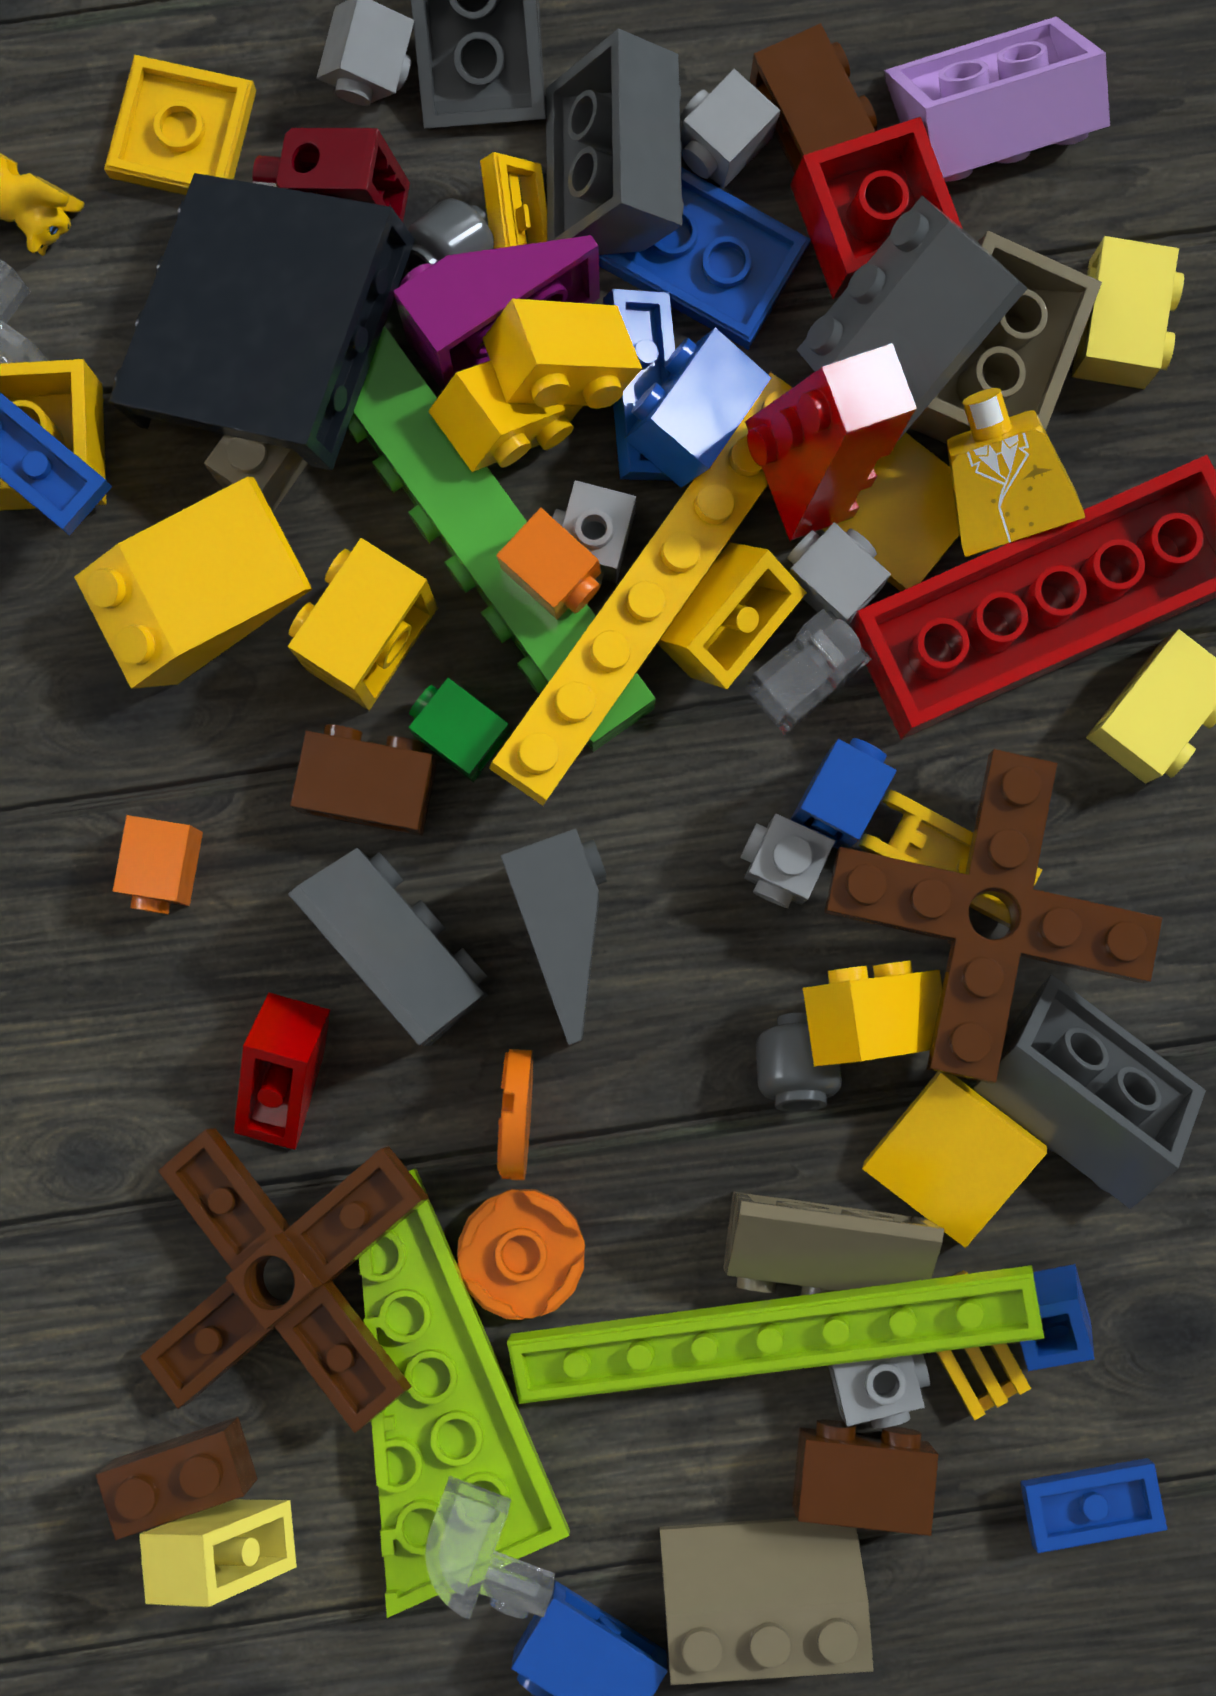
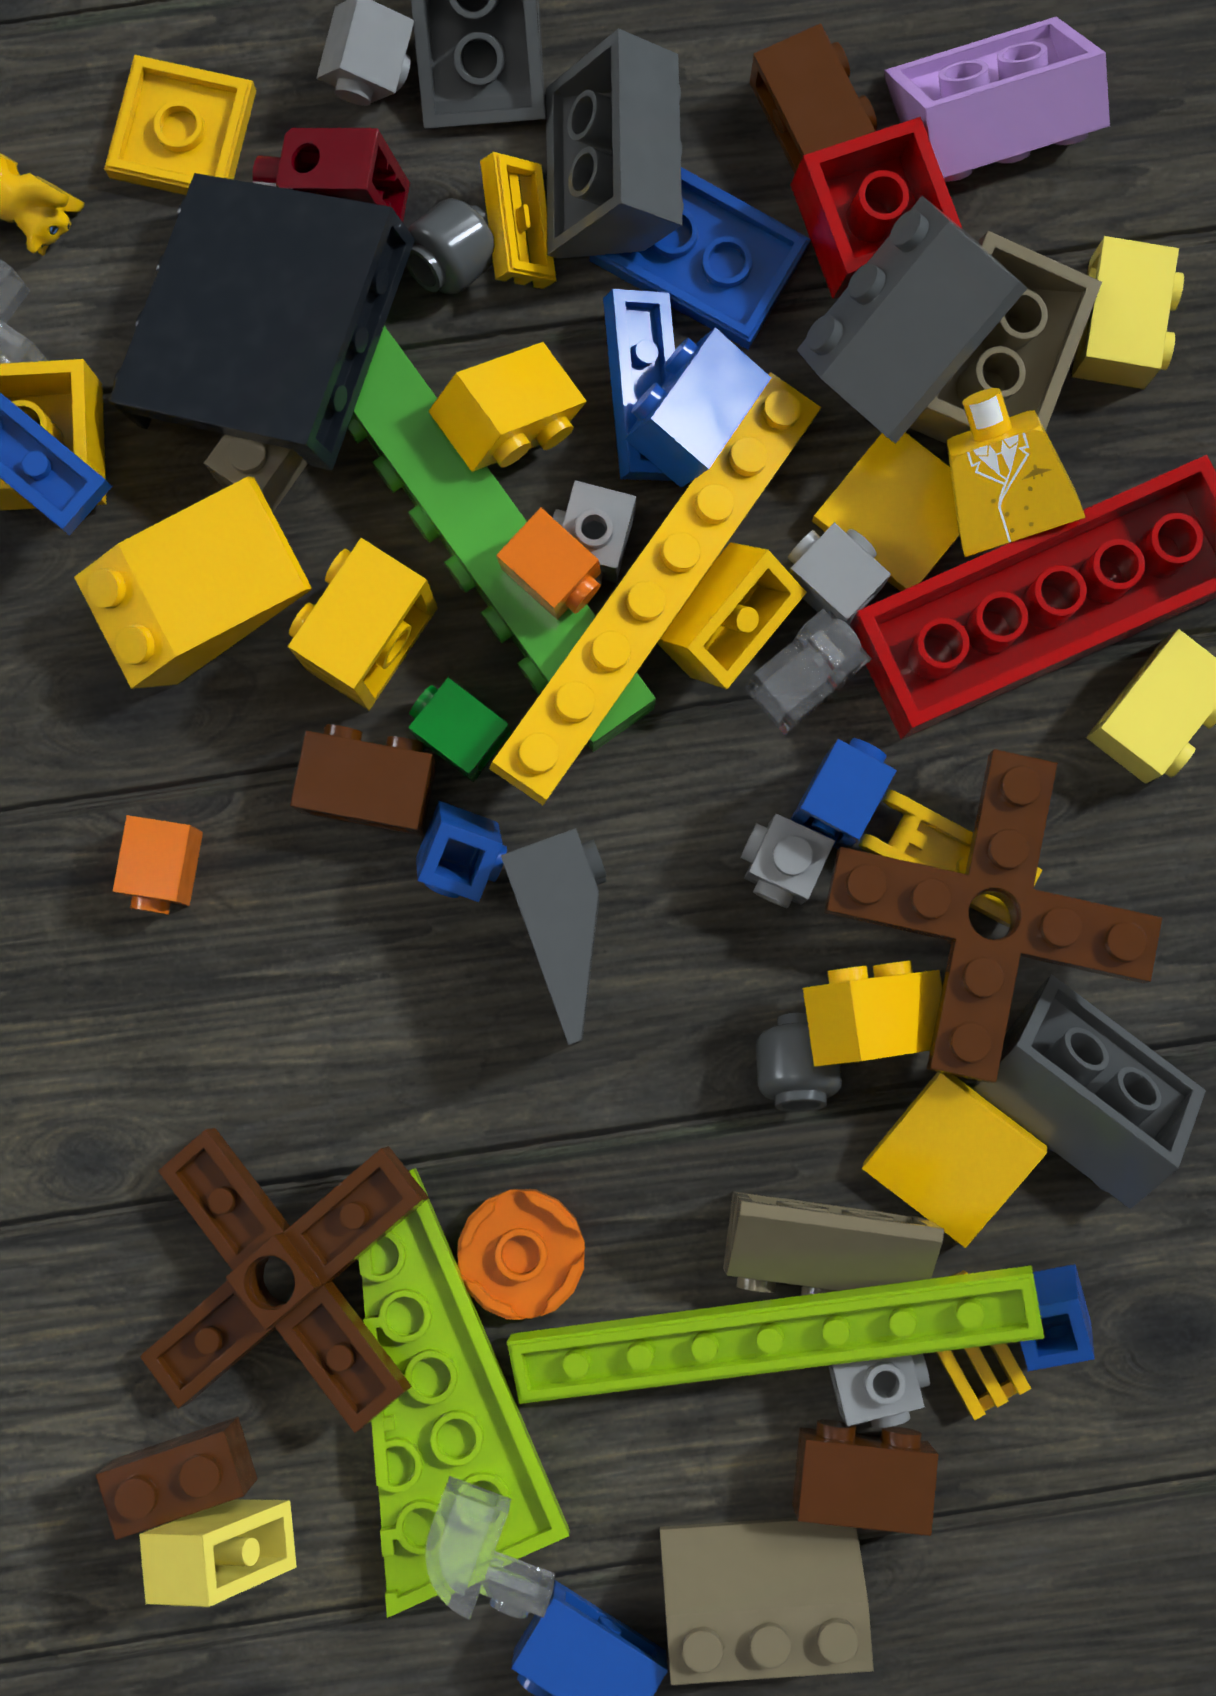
red slope [234,992,331,1150] -> none
dark grey slope [288,848,488,1046] -> none
magenta slope [394,235,600,391] -> none
yellow brick [483,298,642,409] -> none
orange tile [497,1049,533,1181] -> none
light grey brick [680,69,780,189] -> none
red wedge [745,344,916,541] -> none
blue plate [1020,1458,1167,1553] -> none
none -> blue brick [416,801,507,902]

